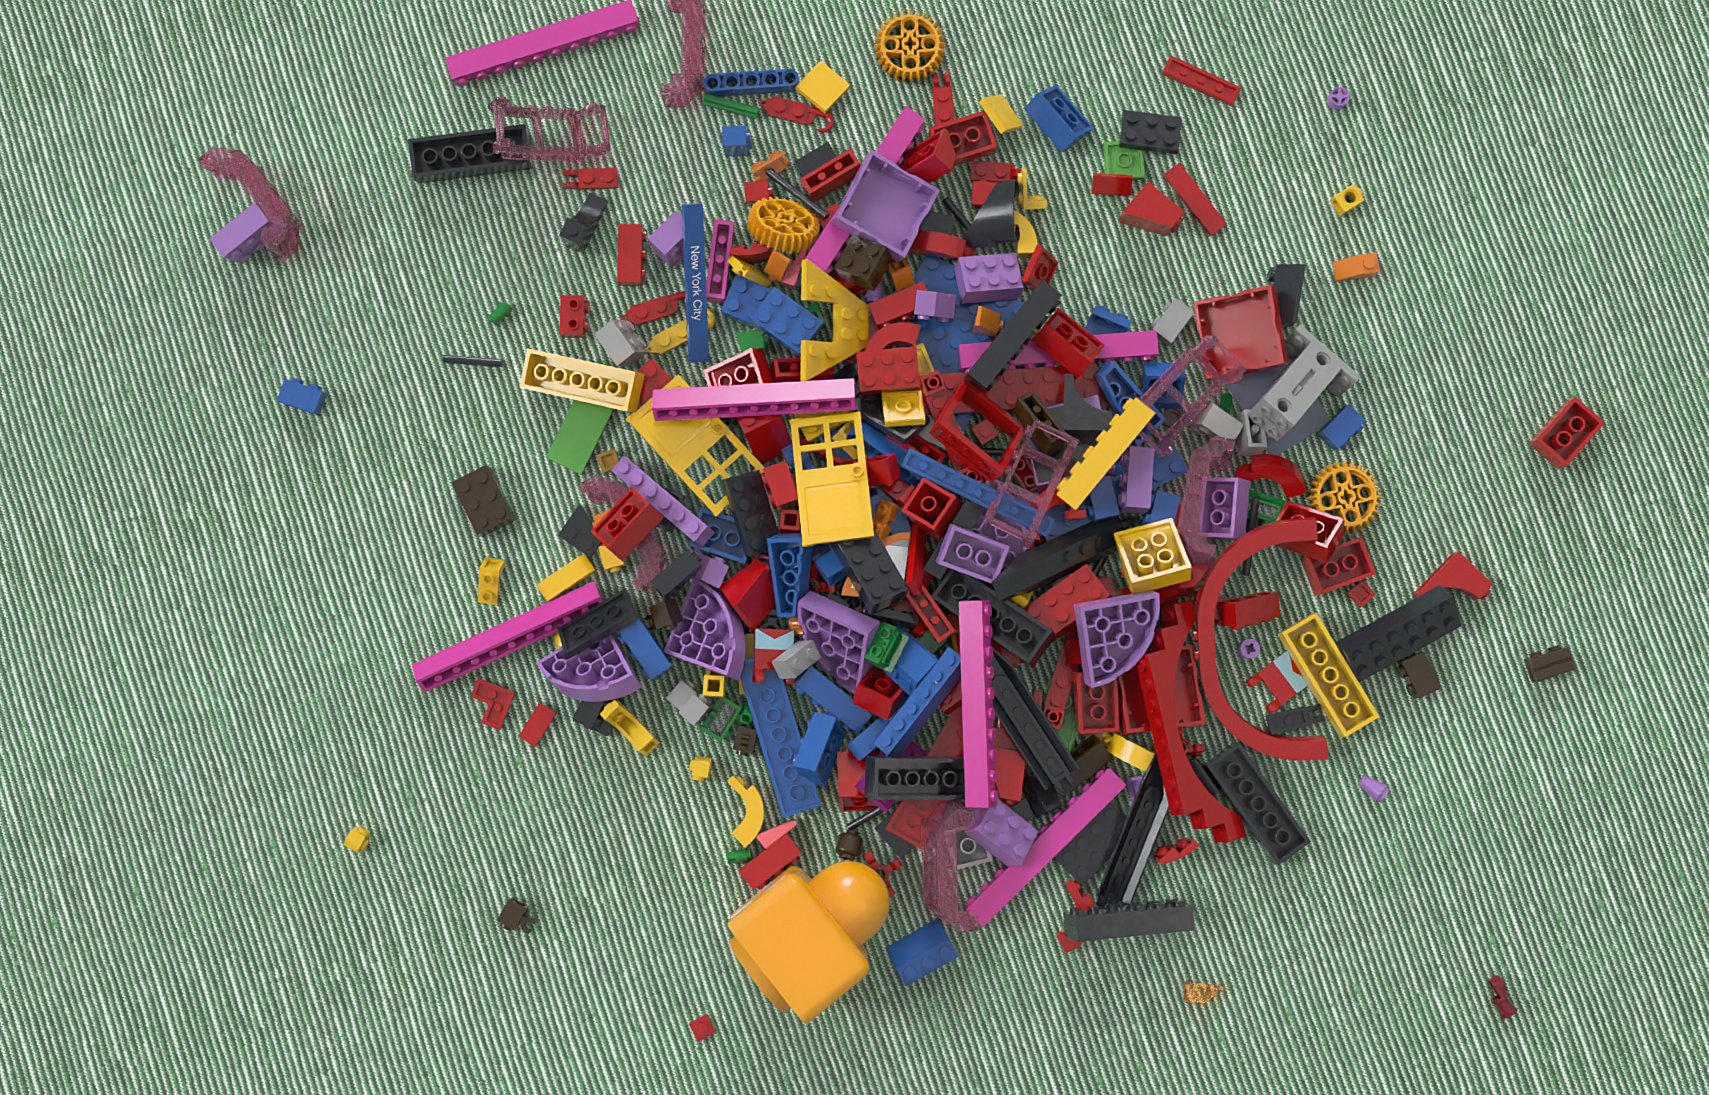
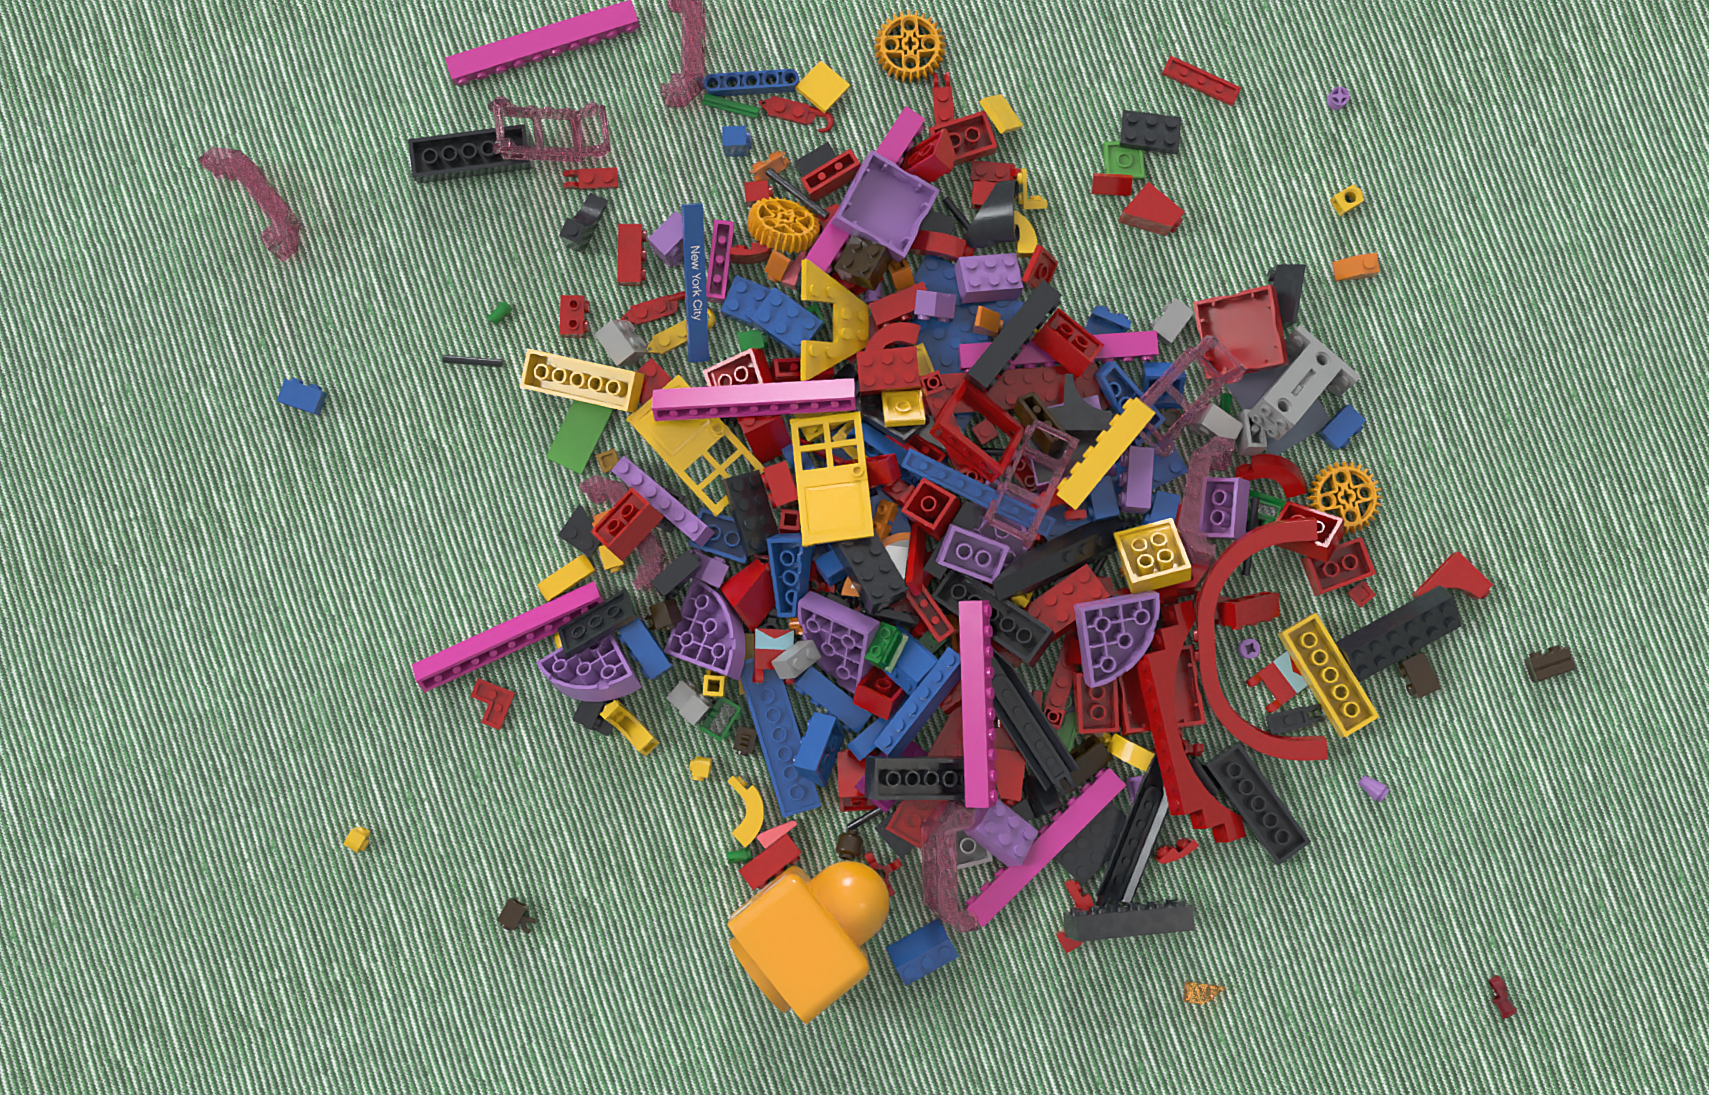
medium lavender brick [210,202,285,263] -> none
dark brown brick [451,464,517,537] -> none
yellow bracket [478,557,505,605] -> none
red tile [518,702,557,747] -> none
red plate [689,1013,716,1042] -> none
yellow plate [727,256,771,287] -> none
green pin [739,701,752,724] -> none
blue slope [1024,85,1094,152] -> none
red tile [1163,163,1227,237] -> none
red brick [1528,396,1605,469] -> none

